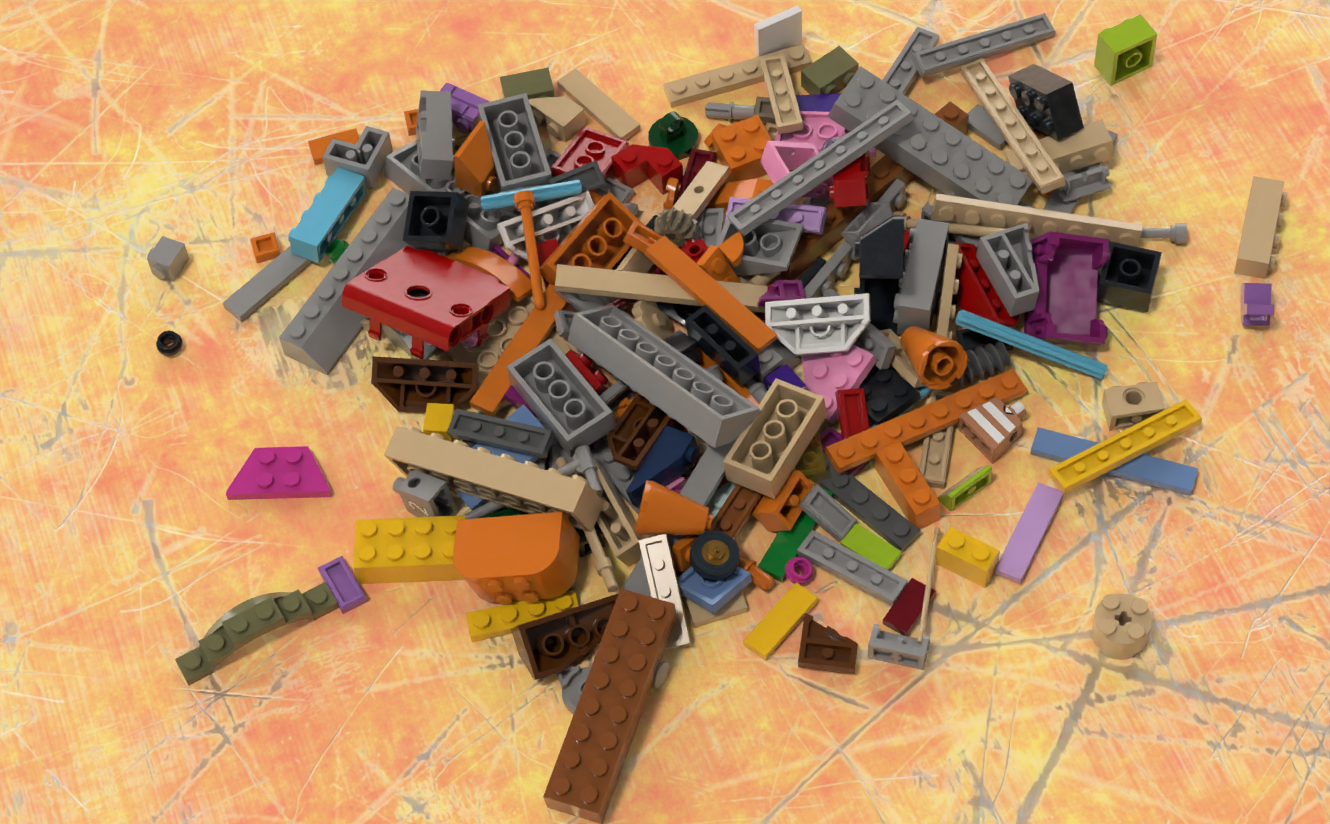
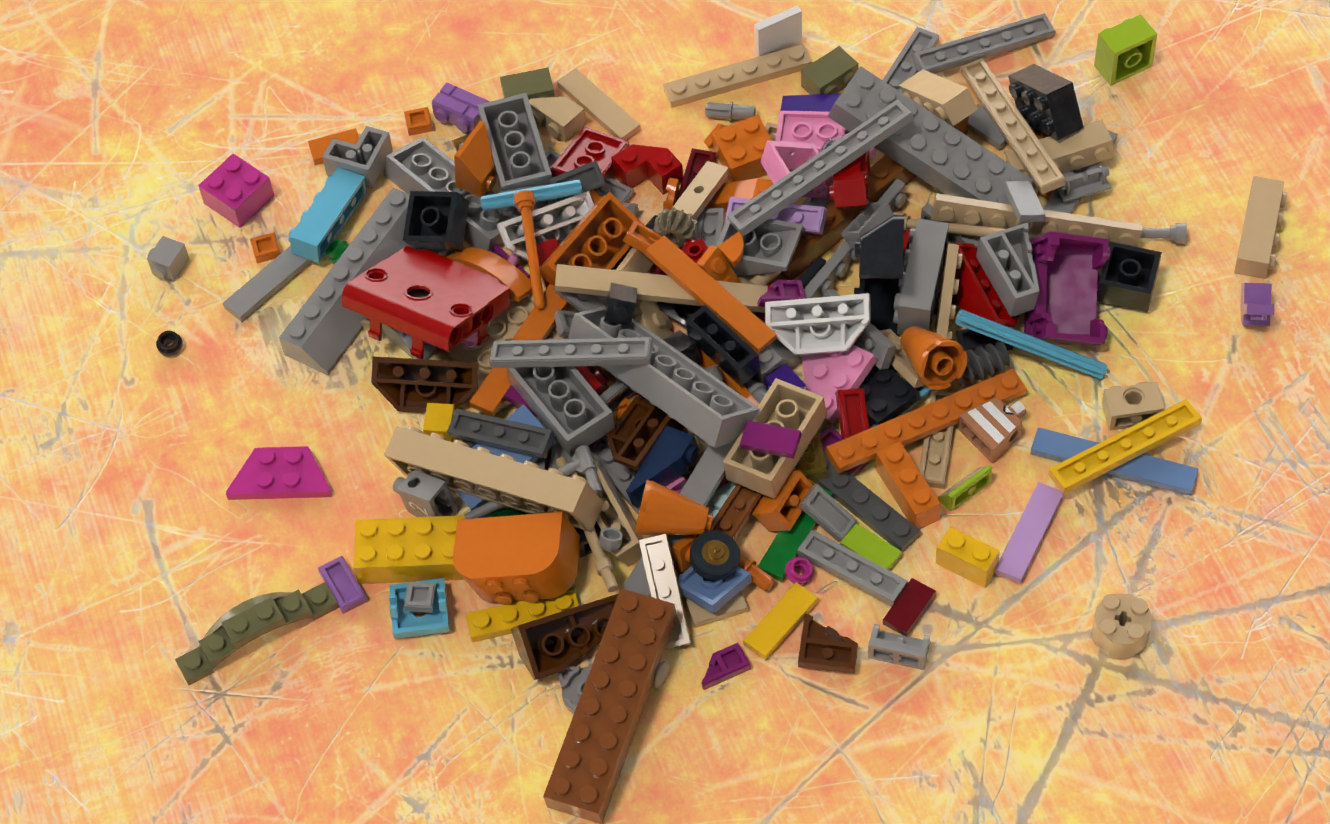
light grey wedge [416,90,455,180] -> none
dark green tile [648,111,698,160] -> none
dark tan plate [754,96,776,124] -> none
tan plate [760,54,803,134] -> none
tan piece [917,527,940,644] -> none
none -> dark pink brick [198,153,275,228]
none -> medium azure piece [388,578,450,639]
none -> light grey tile [404,582,437,613]
none -> light grey tile [489,337,653,368]
none -> light grey hinge [599,528,623,552]
none -> black brick [604,282,637,326]
none -> magenta tile [701,643,751,690]
none -> magenta tile [740,420,802,459]
none -> tan brick [899,69,978,126]
none -> light grey tile [1003,181,1046,222]

